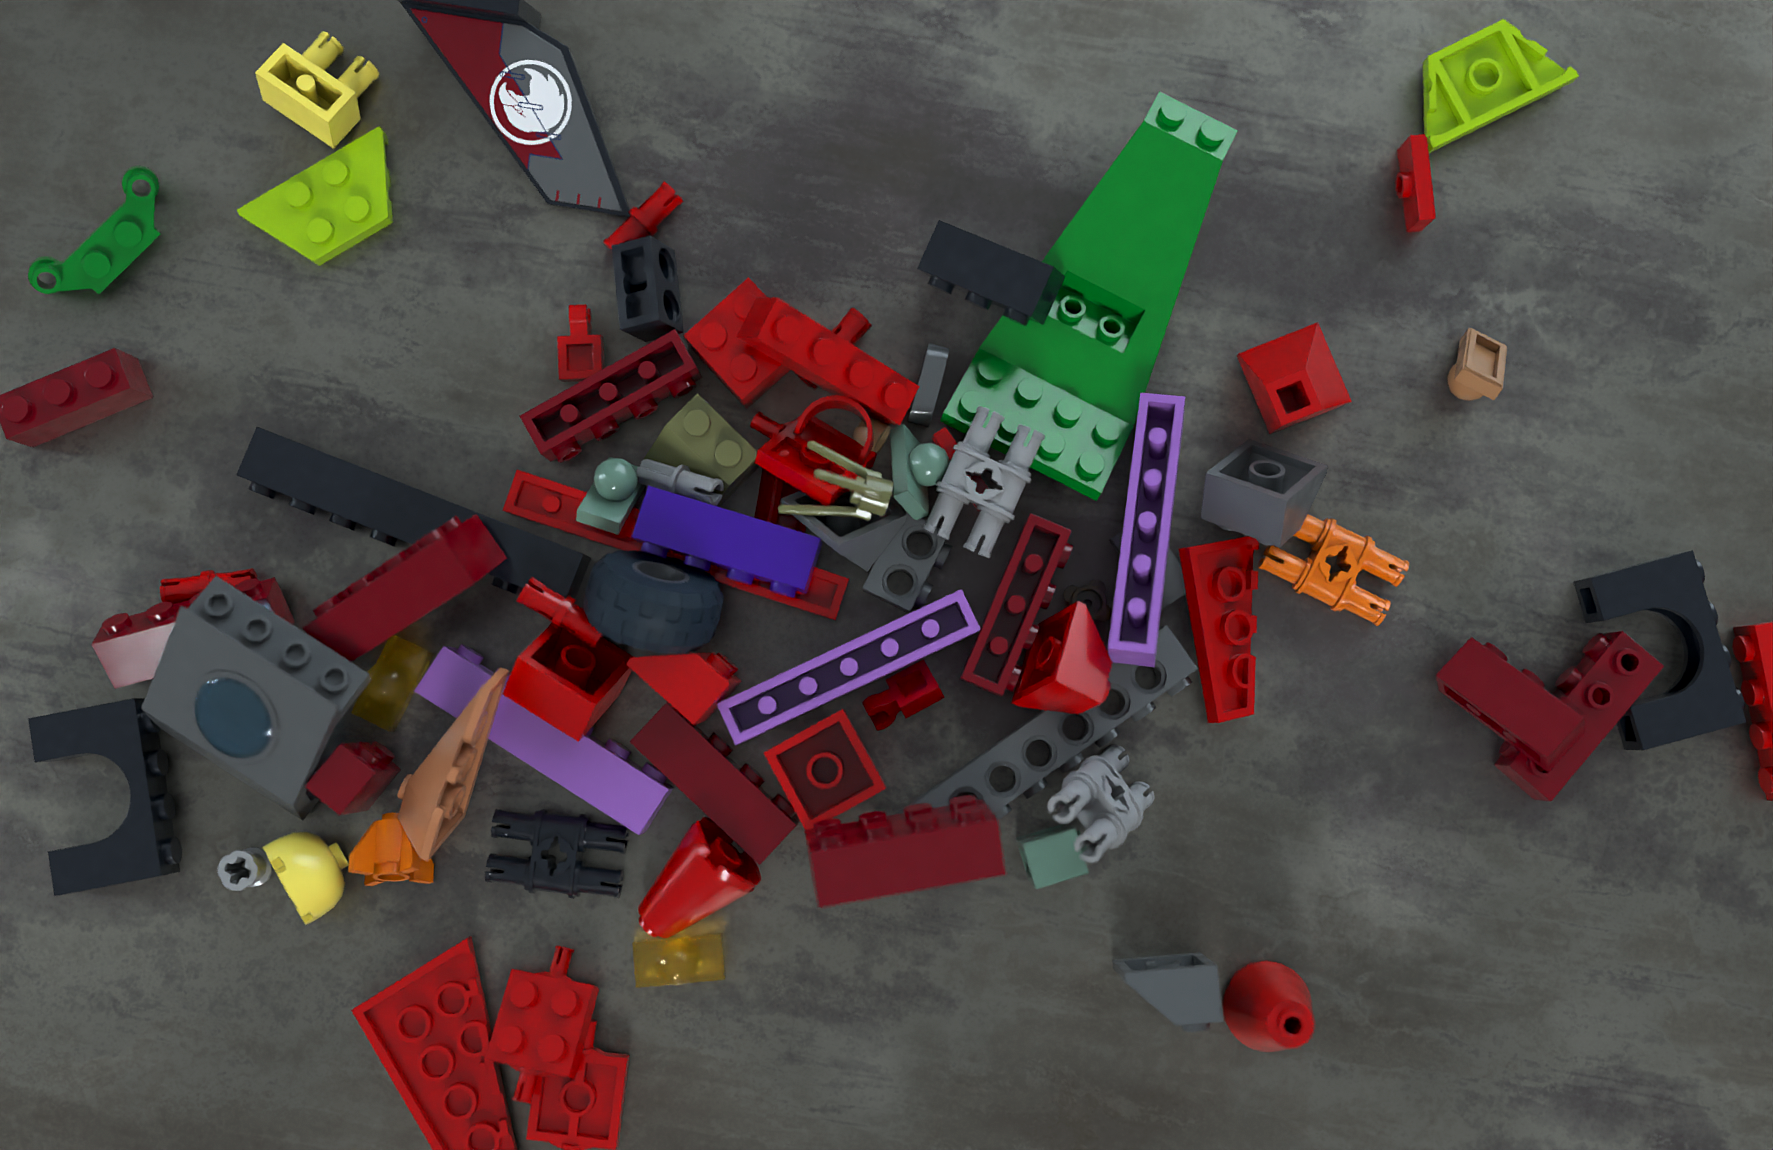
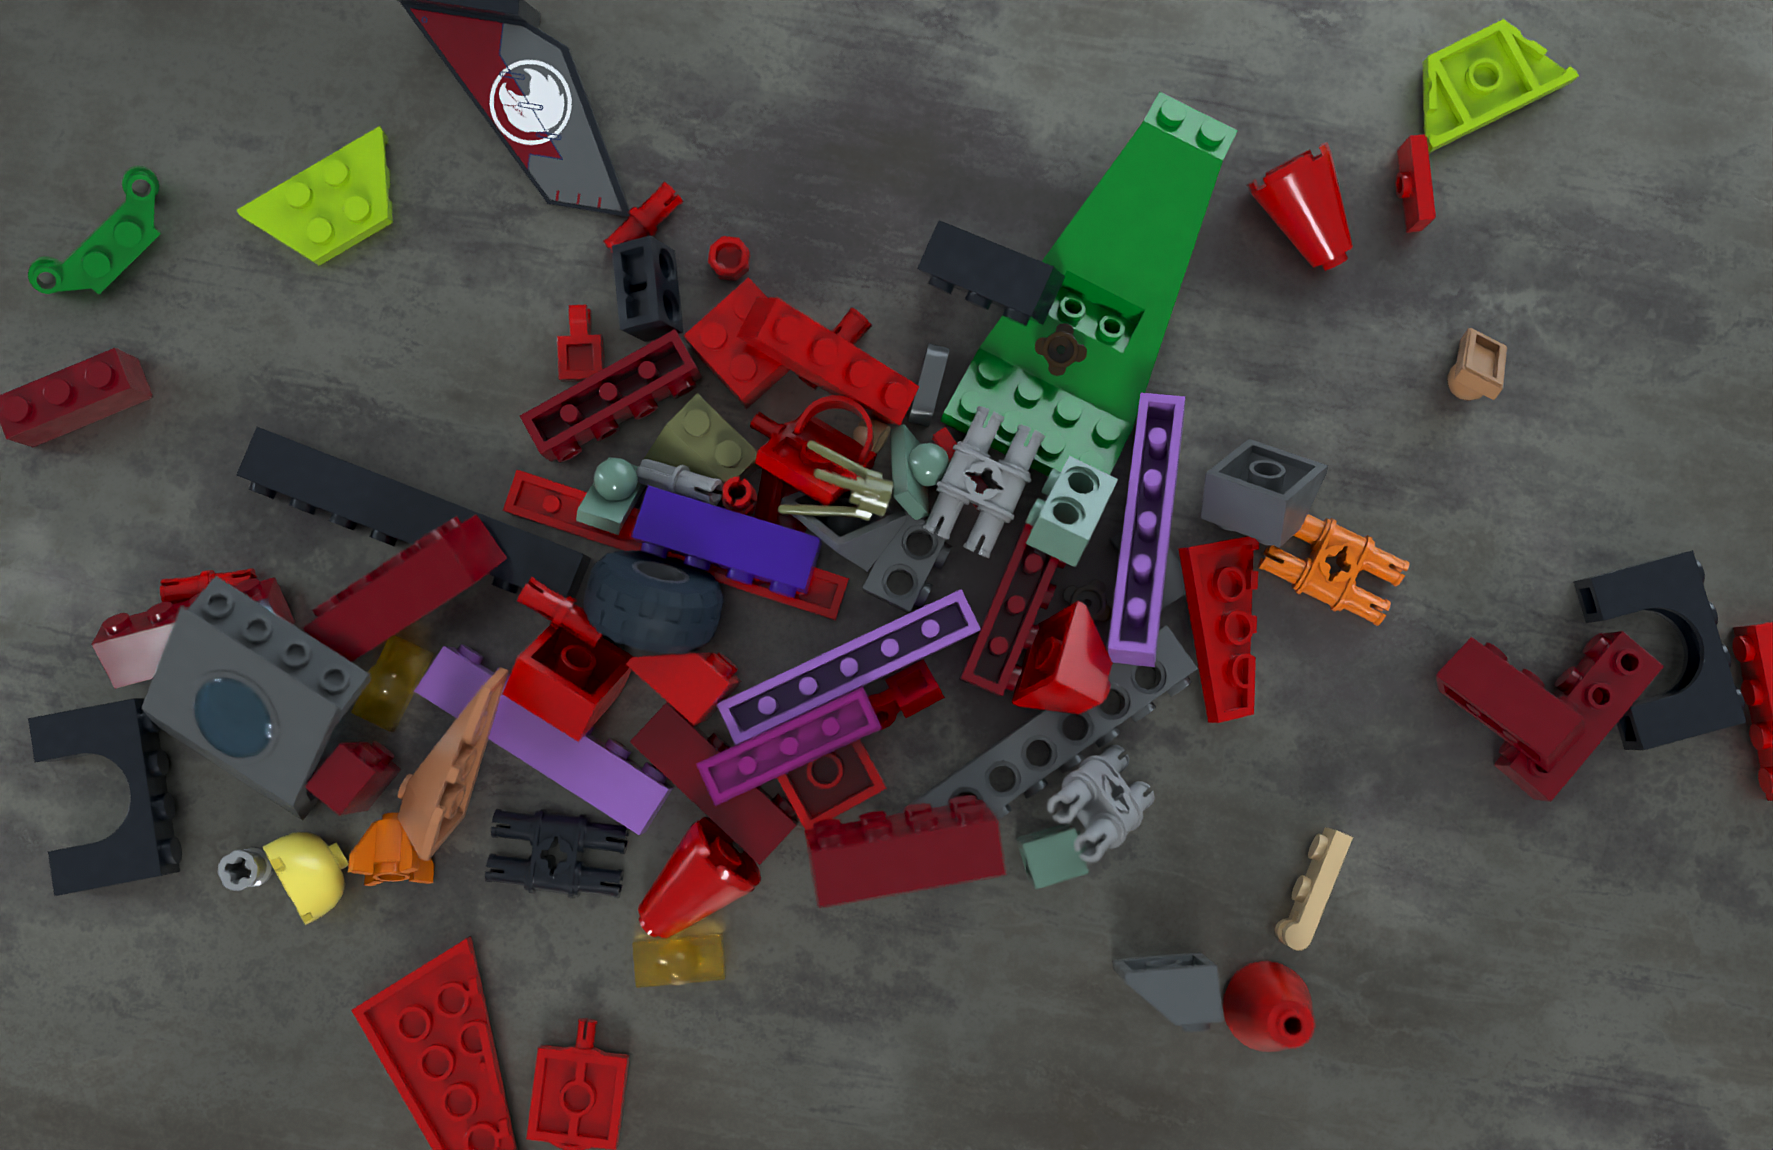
light yellow brick [255,31,379,149] -> none
red plate [485,946,600,1104] -> none
red slope [1236,322,1352,434] -> none
none -> magenta tile [697,687,882,806]
none -> red tile [708,236,751,281]
none -> red pin [722,476,757,516]
none -> sand green brick [1026,456,1118,567]
none -> dark brown plate [1035,323,1087,376]
none -> red cone [1247,142,1353,271]
none -> tan plate [1275,827,1353,951]

